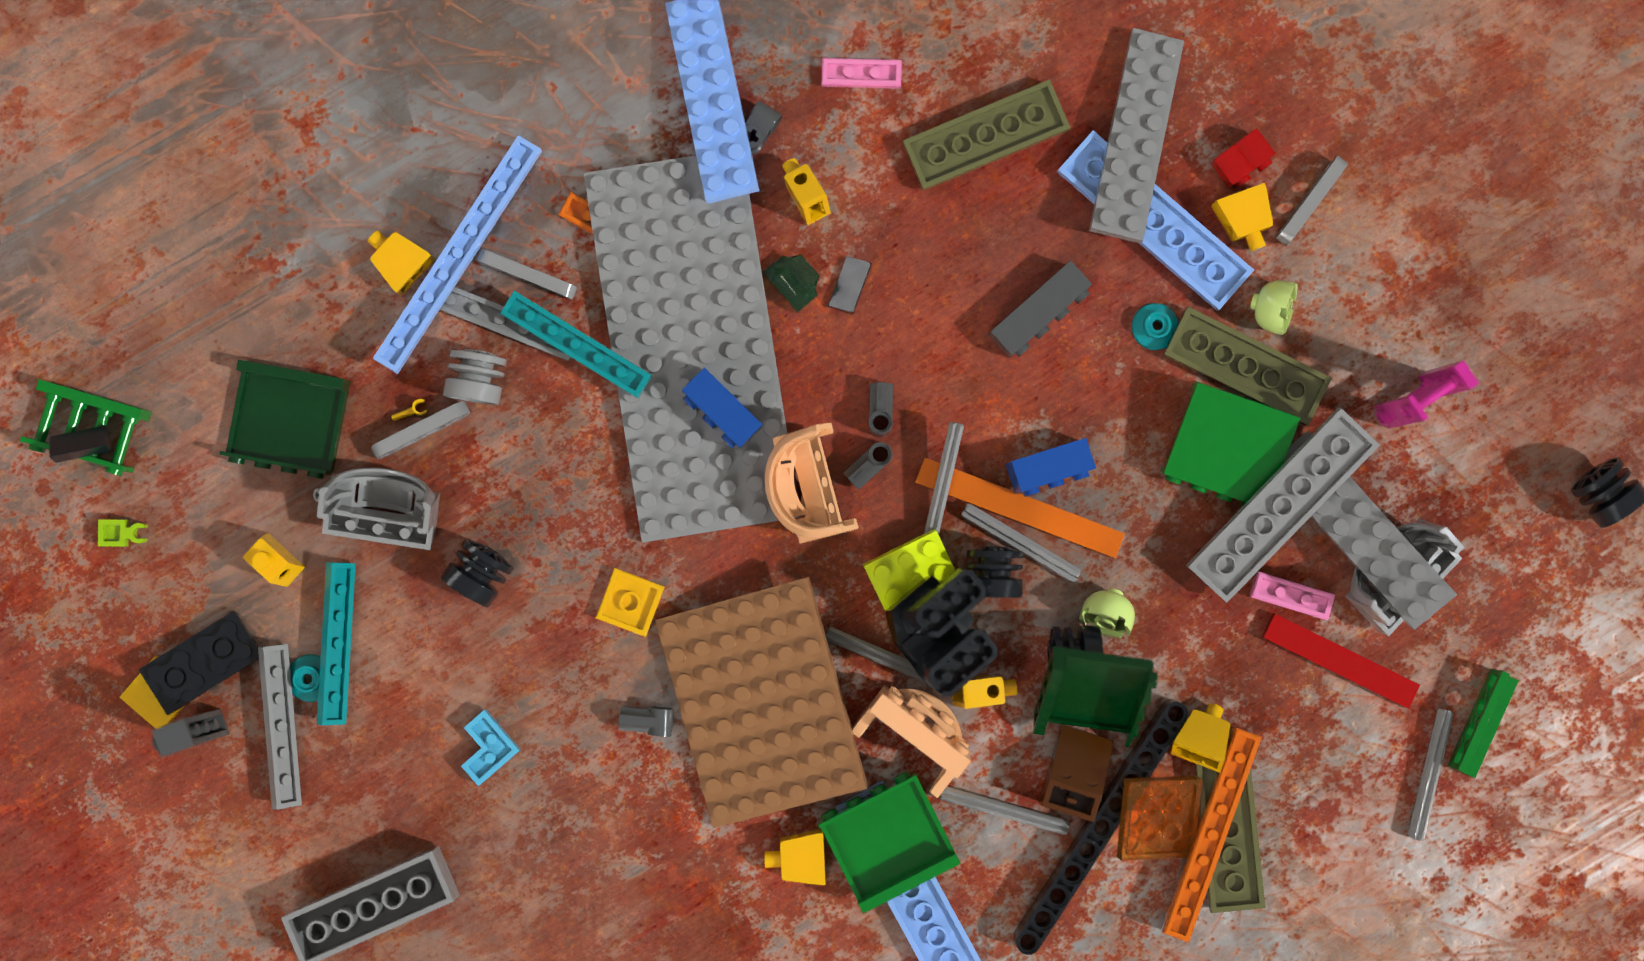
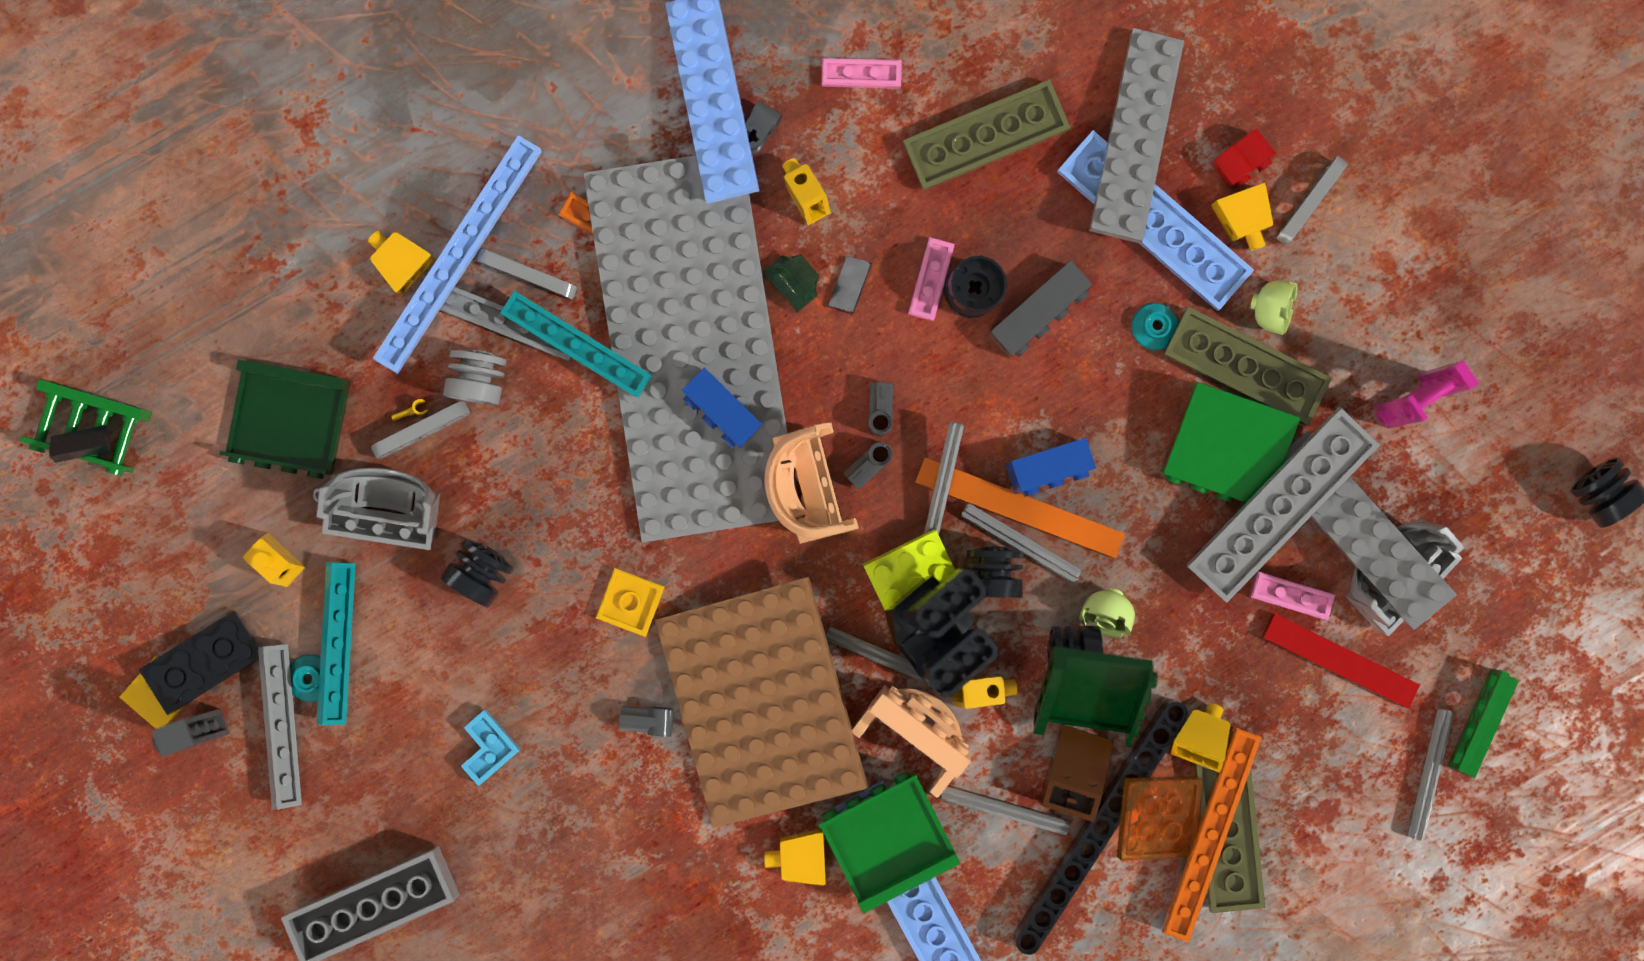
lime plate [98,519,148,547] -> none
none -> bright pink tile [908,237,955,322]
none -> black wheel [944,256,1007,318]

